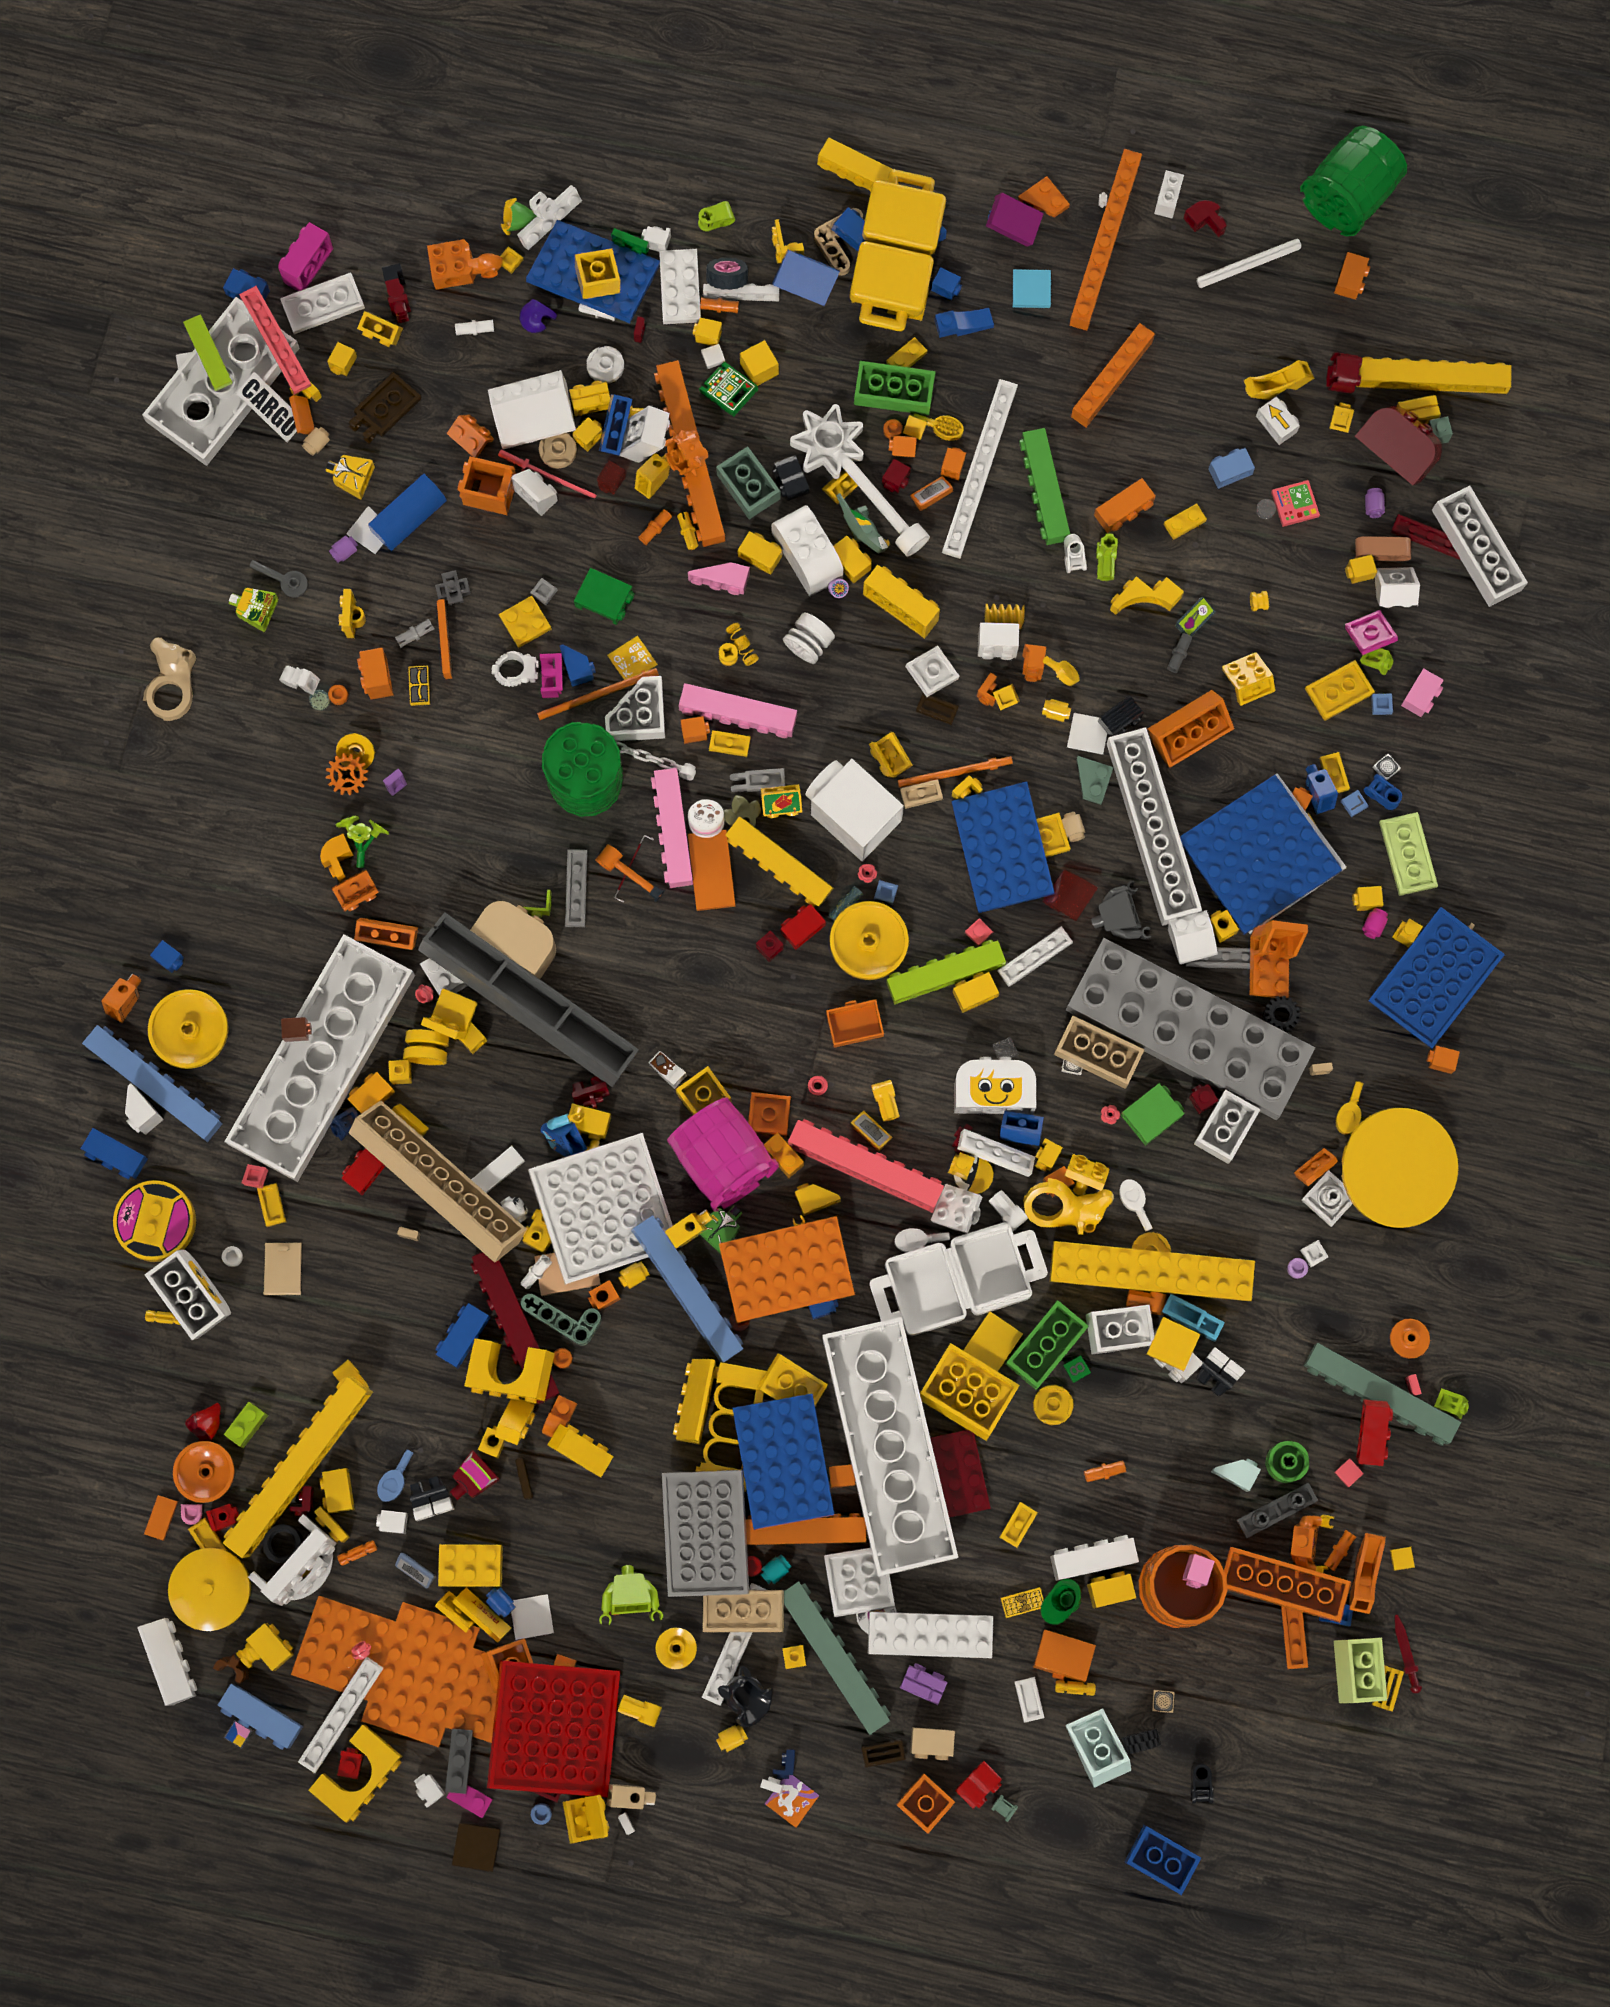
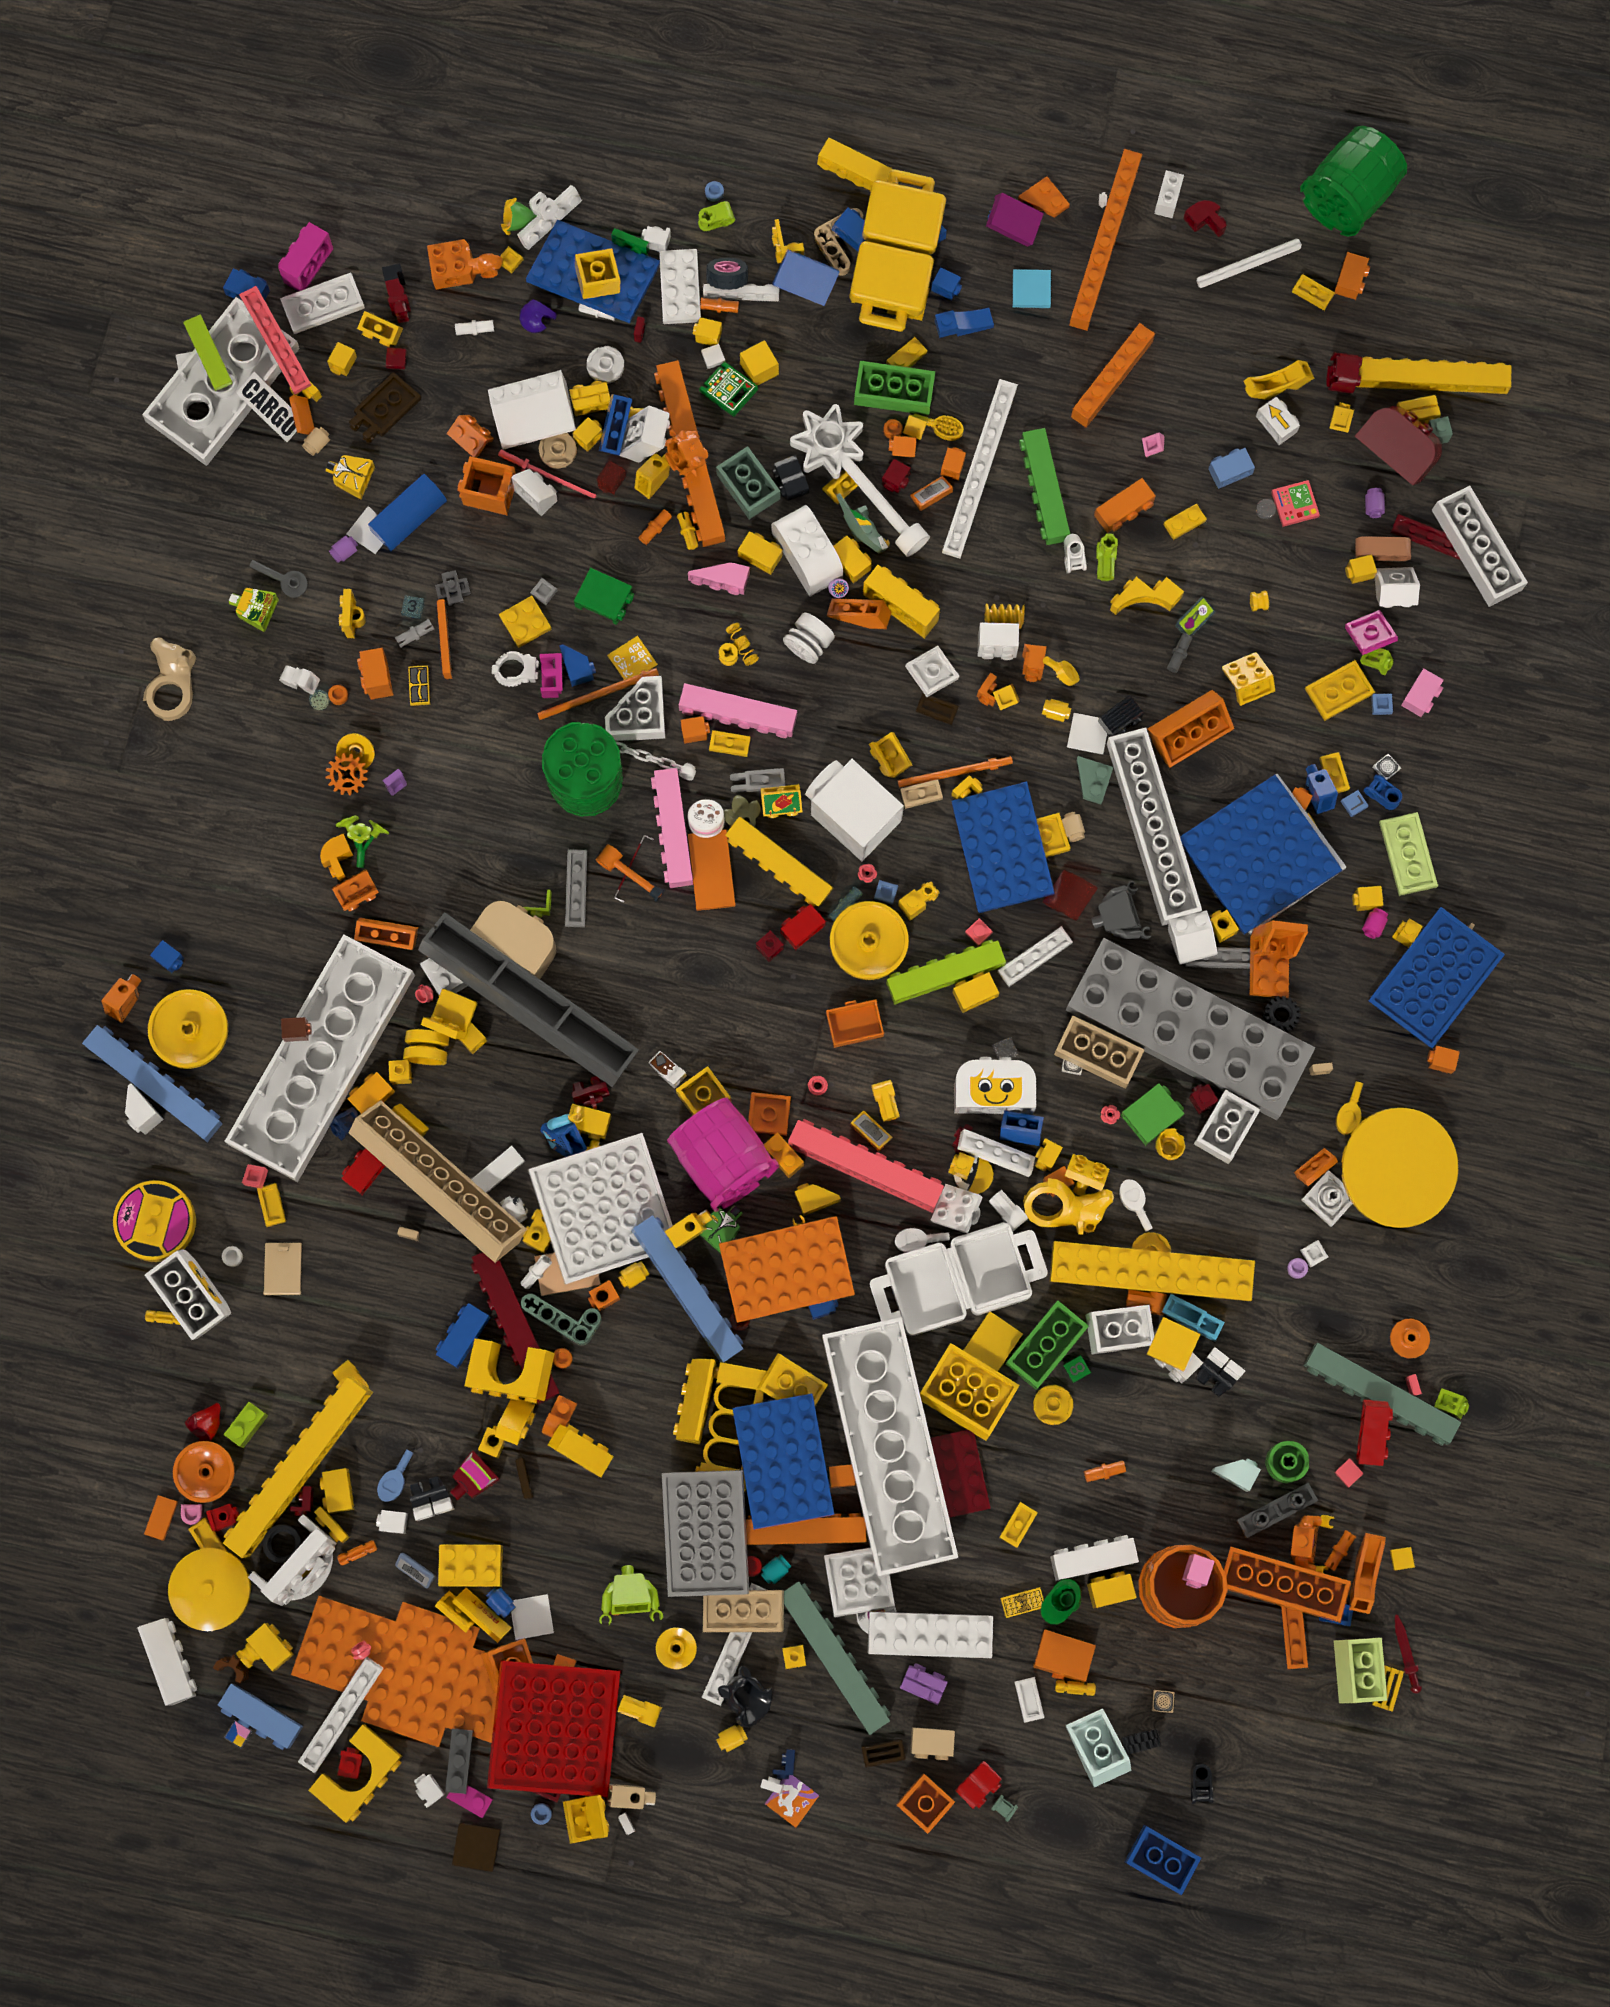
blue brick [80,1128,148,1180] -> none
none -> dark red tile [386,348,407,369]
none -> clear light blue tile [401,595,424,619]
none -> medium blue tile [705,181,724,202]
none -> orange slope [827,599,891,629]
none -> yellow brick [898,882,940,921]
none -> bright pink slope [1142,433,1164,457]
none -> yellow hair [1155,1128,1185,1160]
none -> yellow plate [1292,274,1335,310]

